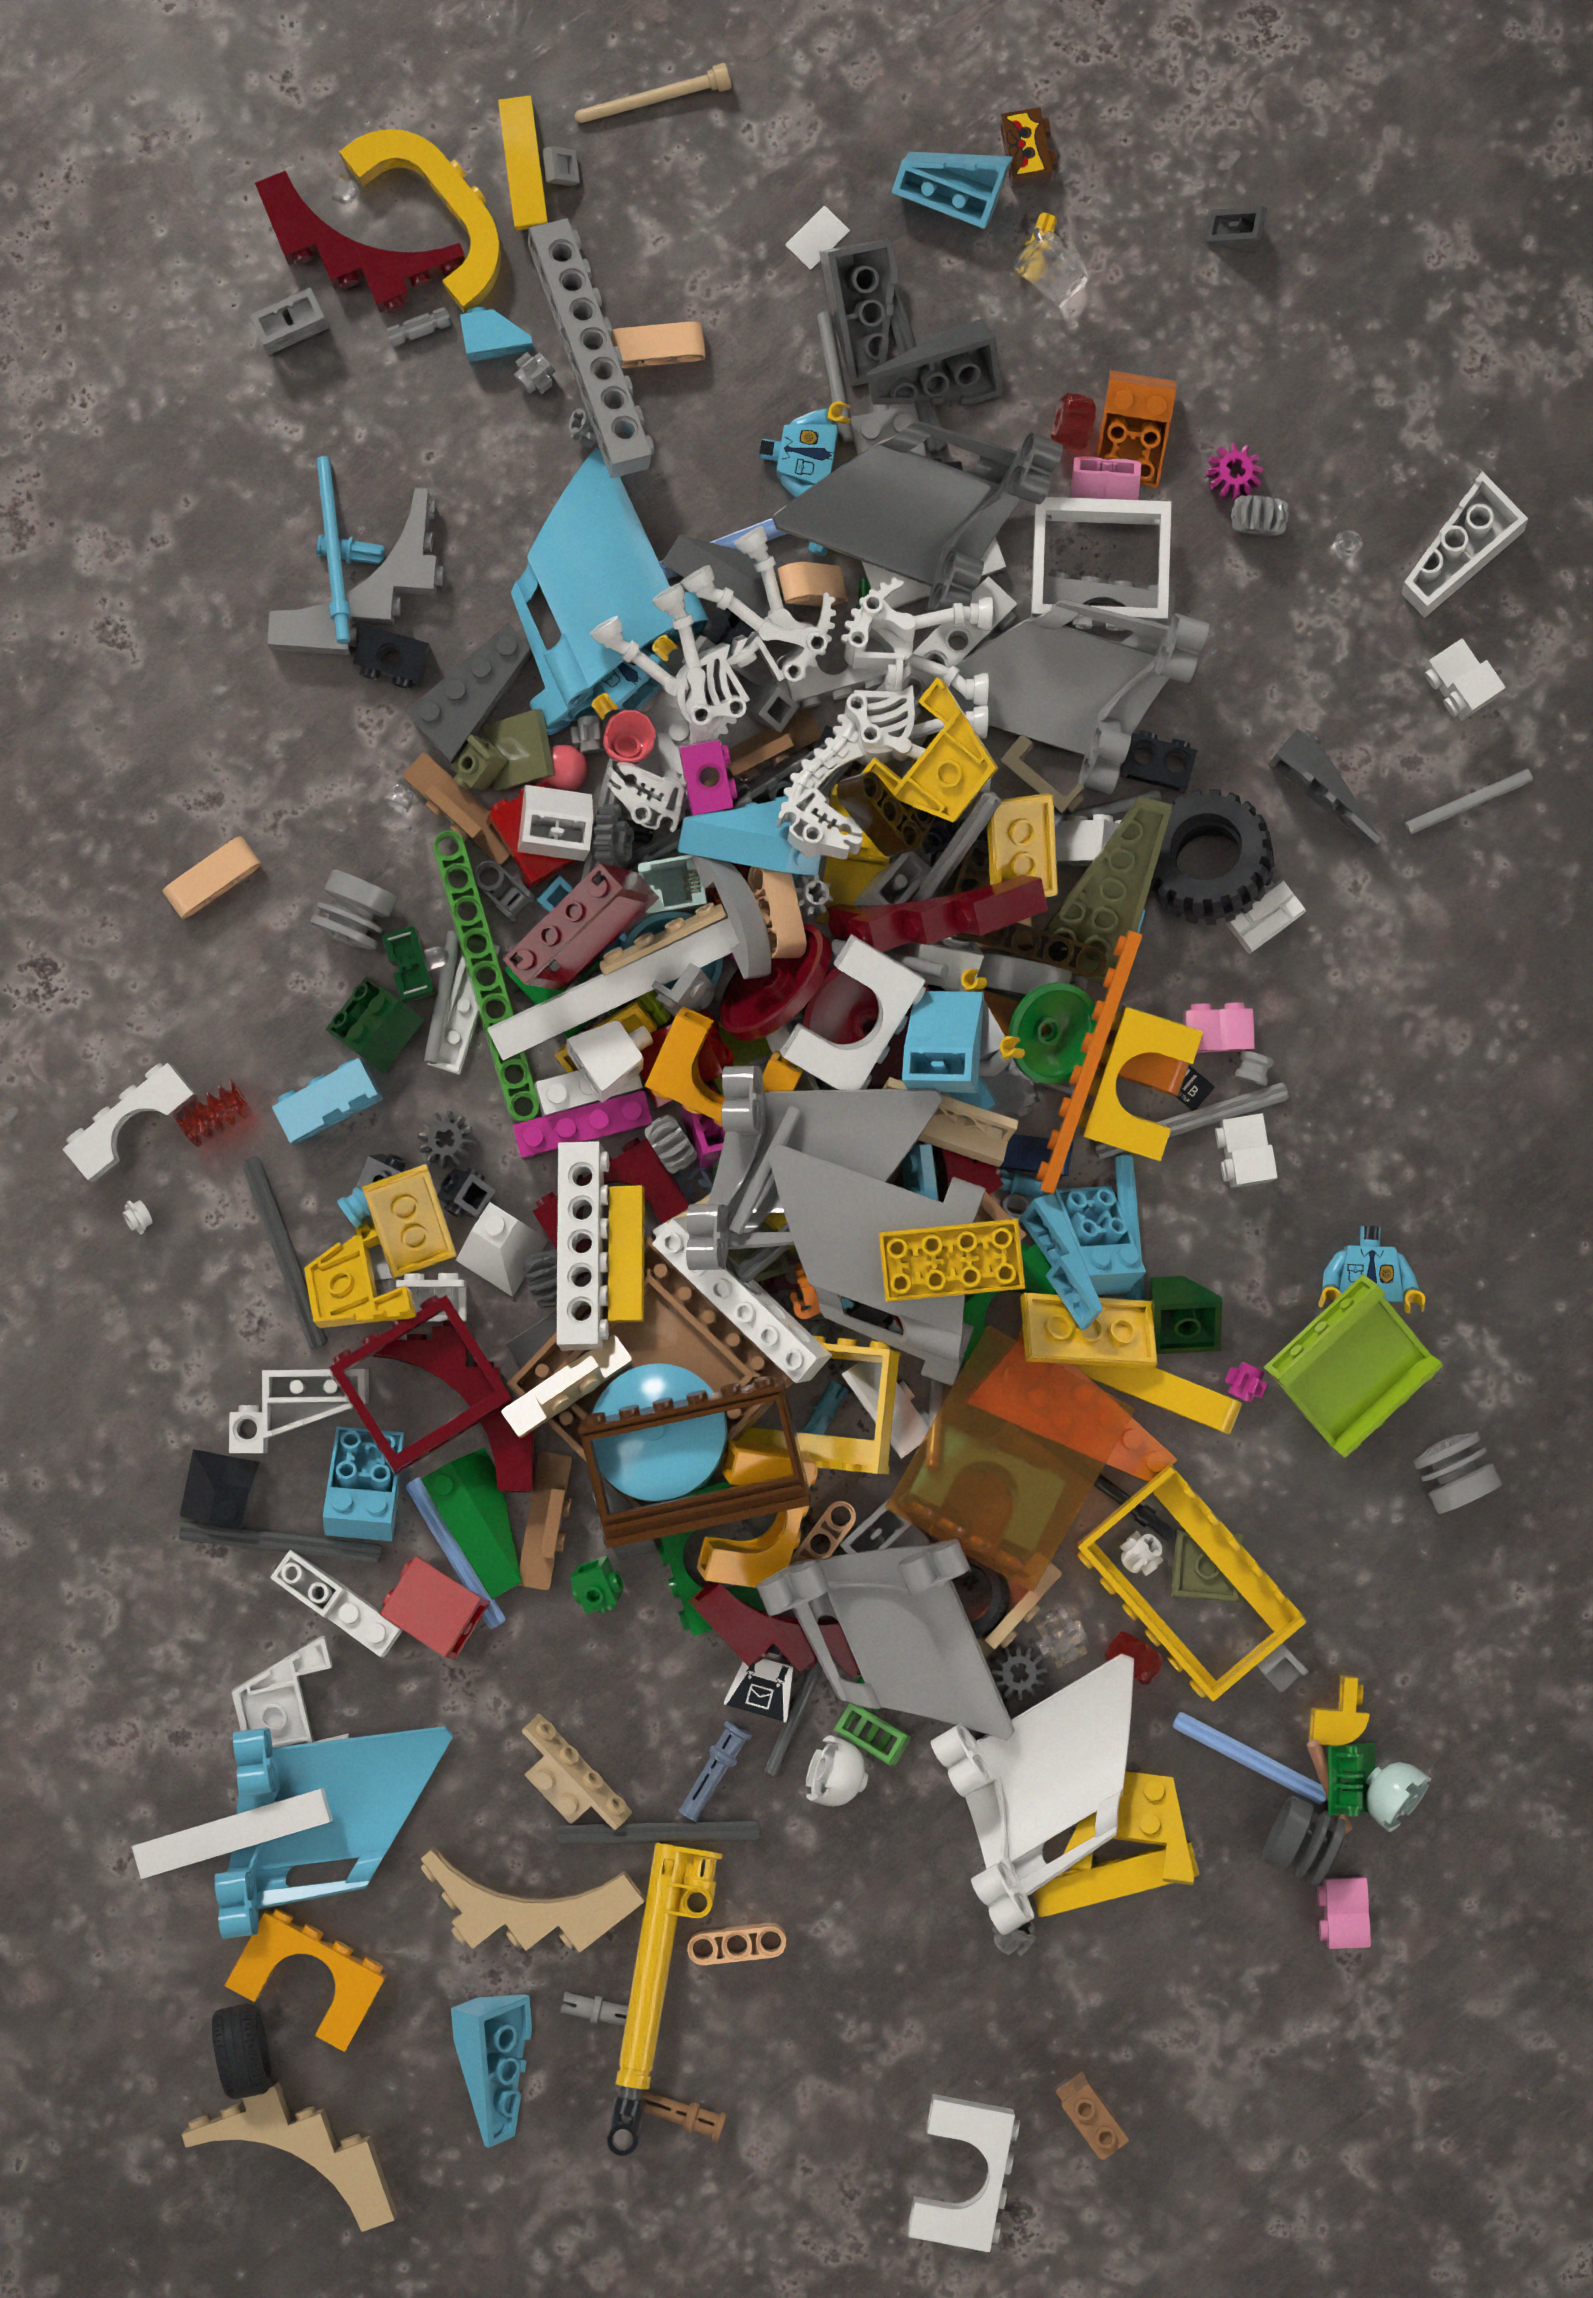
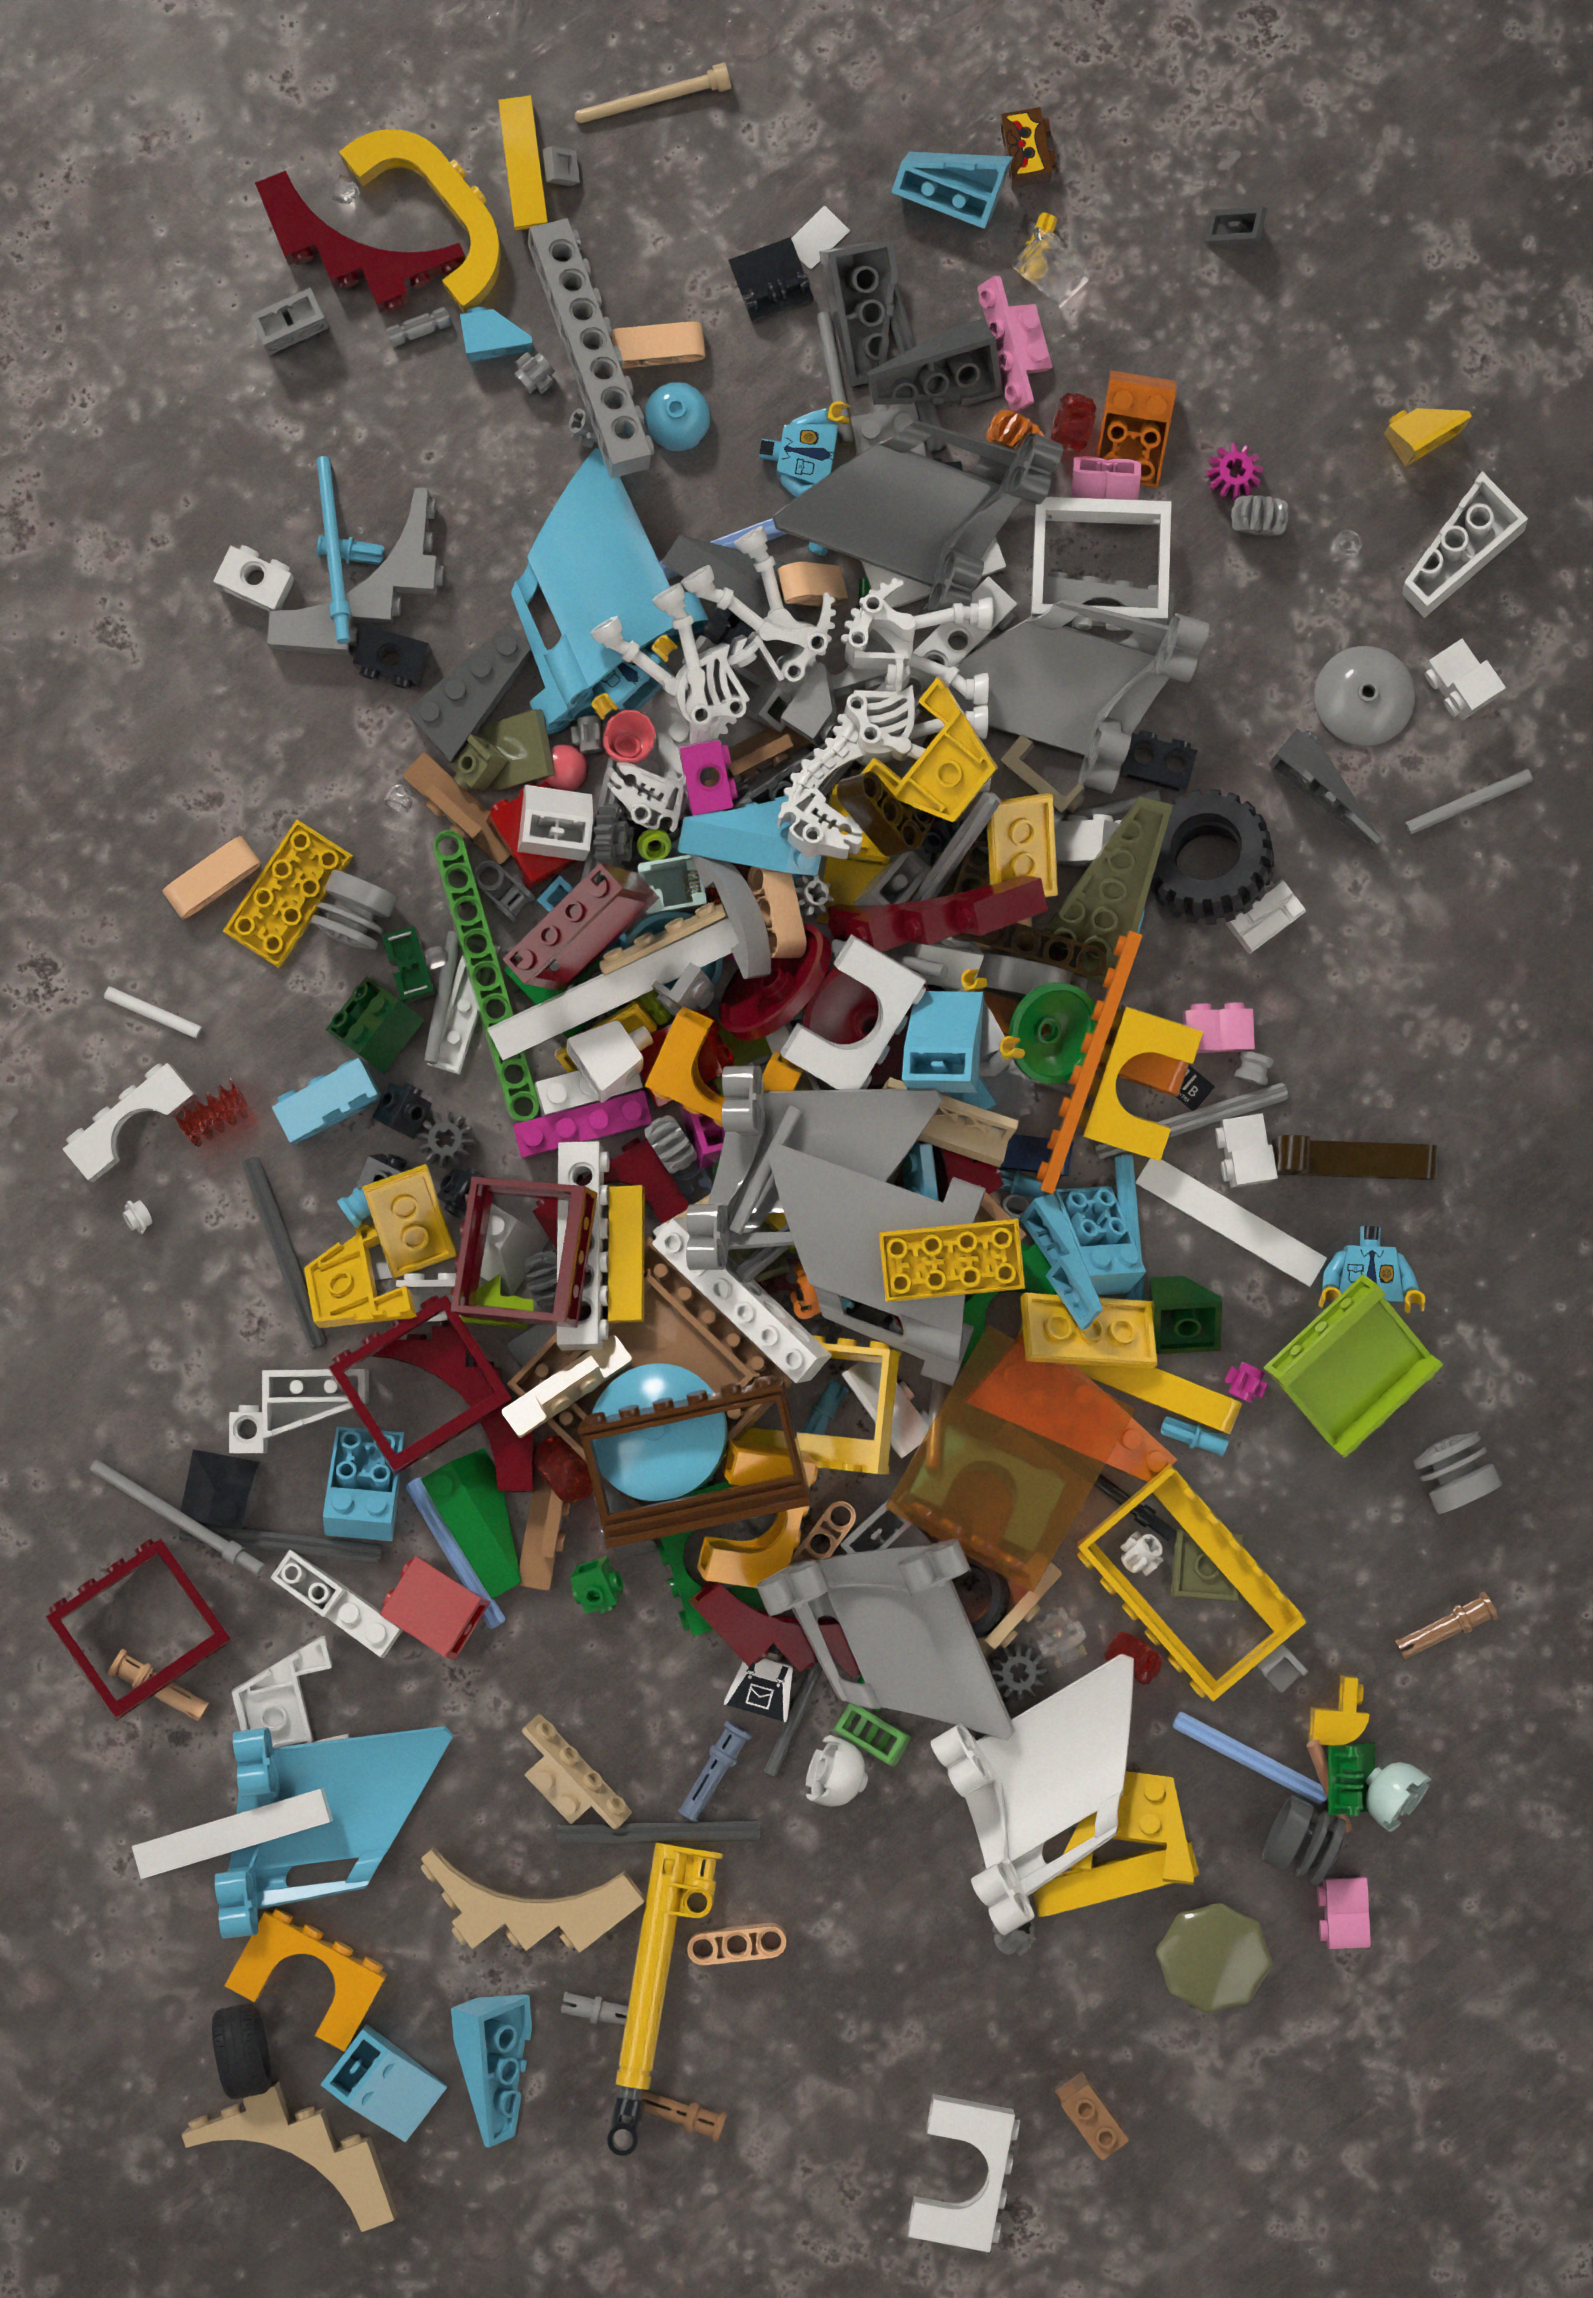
none -> dark red window [46,1539,231,1721]
none -> light grey bar [90,1459,265,1576]
none -> white bar [104,986,202,1039]
none -> light nougat pin [107,1649,209,1722]
none -> white brick [213,545,295,612]
none -> yellow tile [223,819,354,968]
none -> medium azure slope [320,2024,448,2142]
none -> black brick [372,1082,432,1139]
none -> dark red window [450,1177,598,1328]
none -> lime slope [460,1274,534,1329]
none -> clear red piece [533,1436,593,1503]
none -> lime plate [637,829,671,861]
none -> medium azure cylinder [644,382,710,451]
none -> black hinge [728,237,814,322]
none -> light grey slope [781,662,838,747]
none -> bright pink bracket [978,276,1053,413]
none -> orange gear [986,410,1044,451]
none -> white tile [1135,1158,1327,1287]
none -> olive piece [1155,1903,1273,2014]
none -> medium azure axle [1160,1416,1229,1457]
none -> dark brown beam [1272,1135,1438,1180]
none -> light grey dish [1314,646,1415,747]
none -> yellow slope [1384,408,1472,467]
none -> medium nougat pin [1395,1591,1499,1660]

